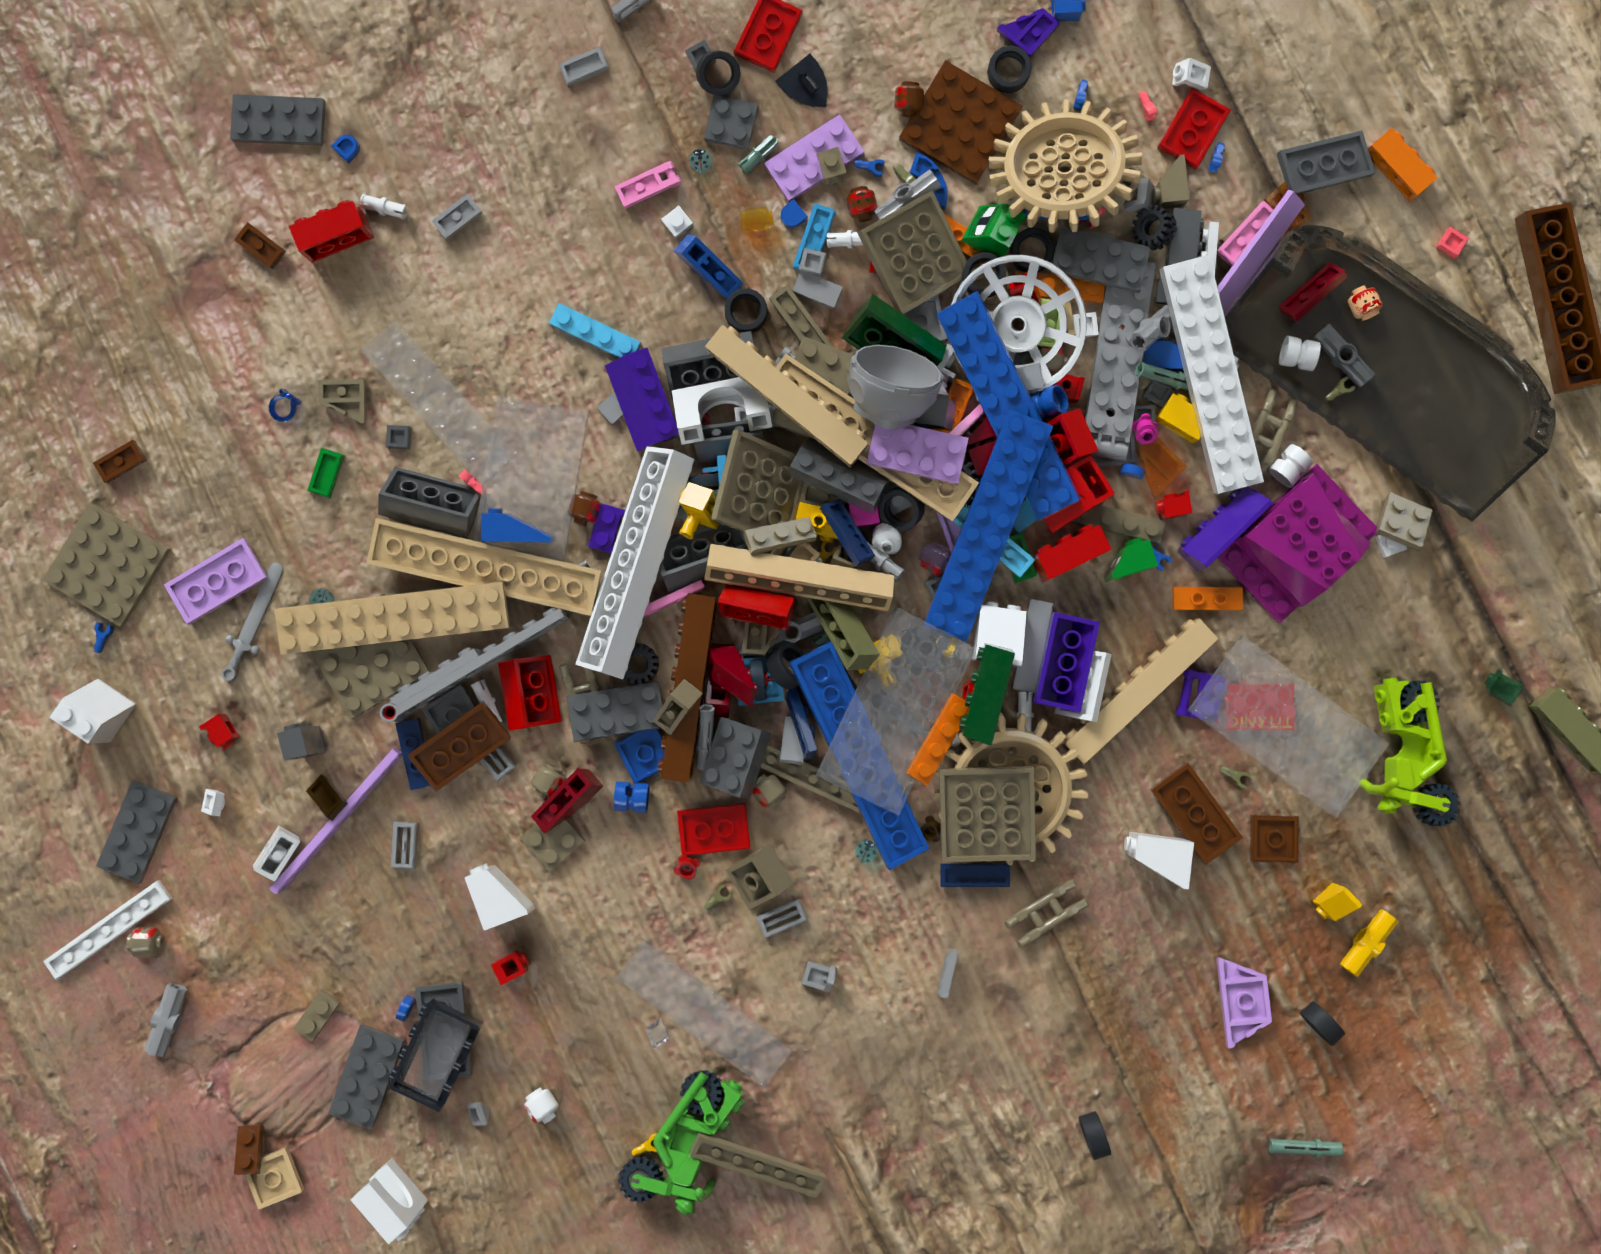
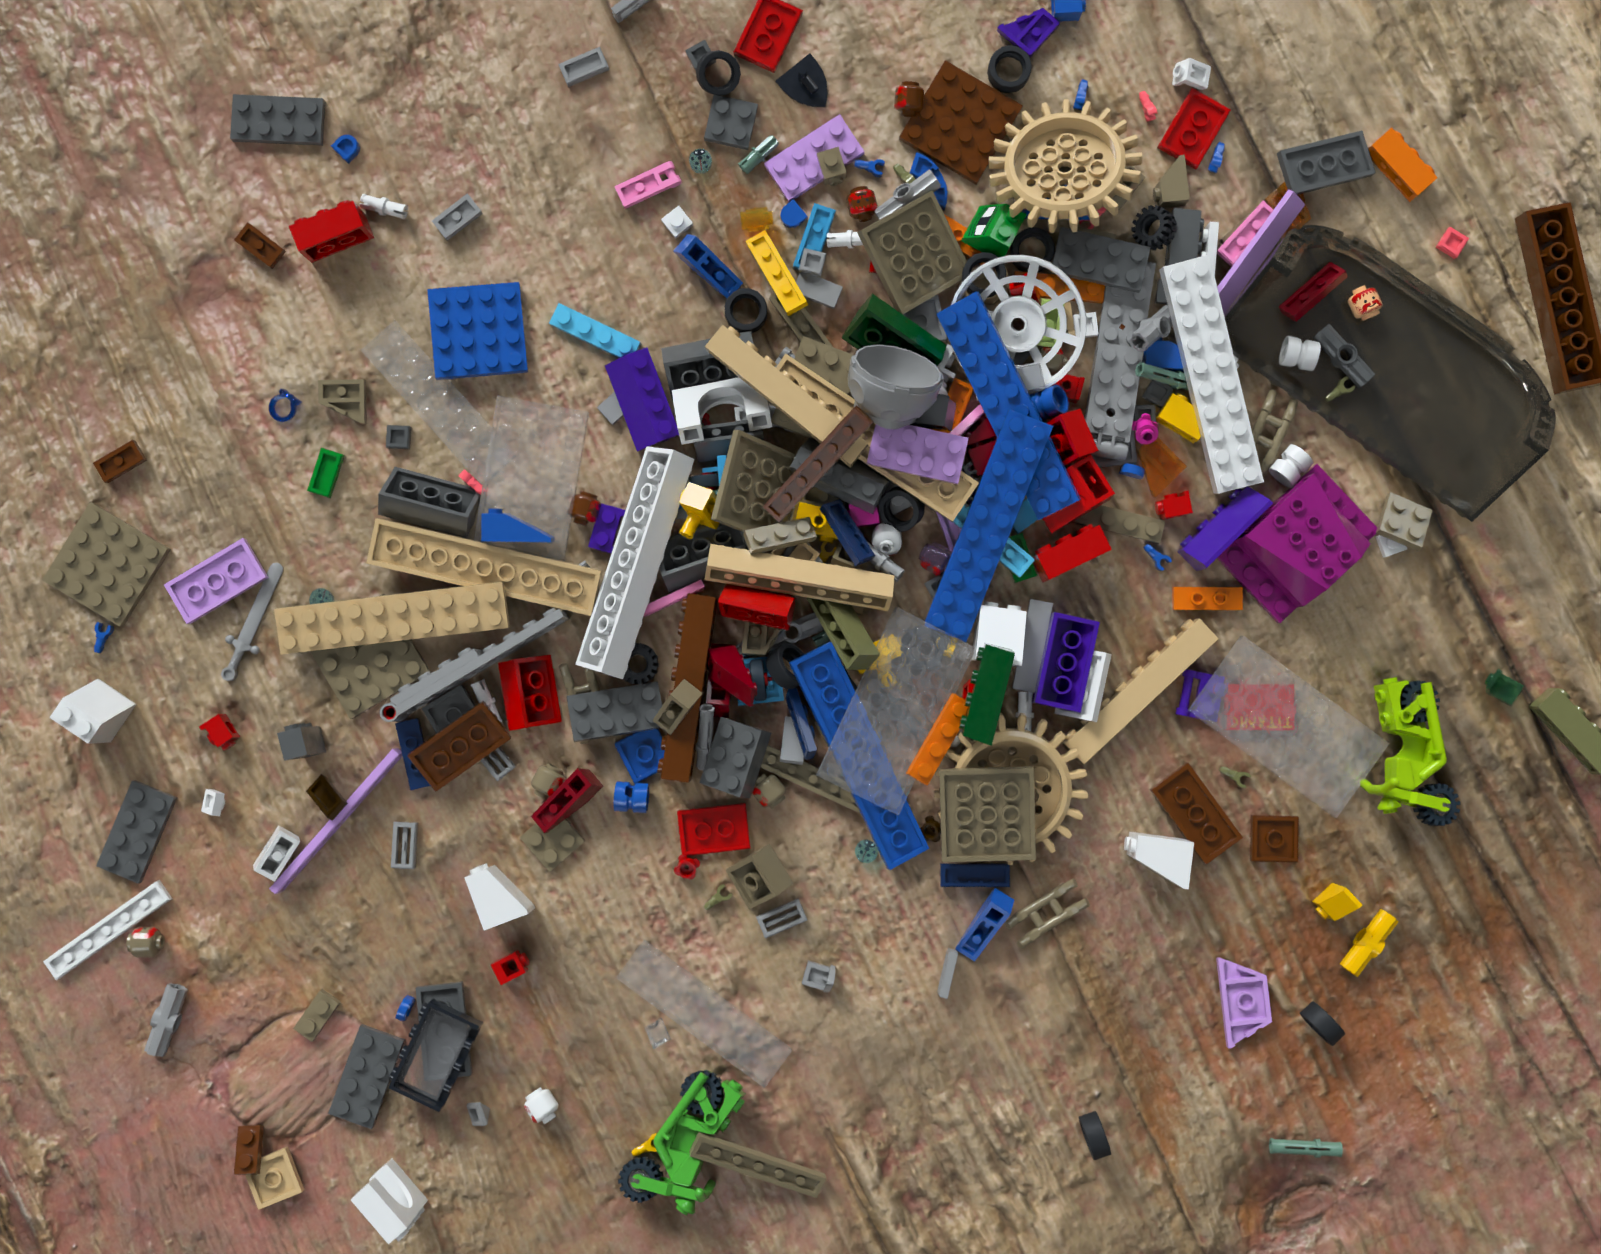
green slope [1104,537,1158,582] -> none
light grey tile [1123,178,1155,214] -> none
none -> blue plate [427,282,528,380]
none -> yellow plate [746,230,808,316]
none -> reddish brown tile [763,405,873,523]
none -> blue slope [955,888,1014,962]

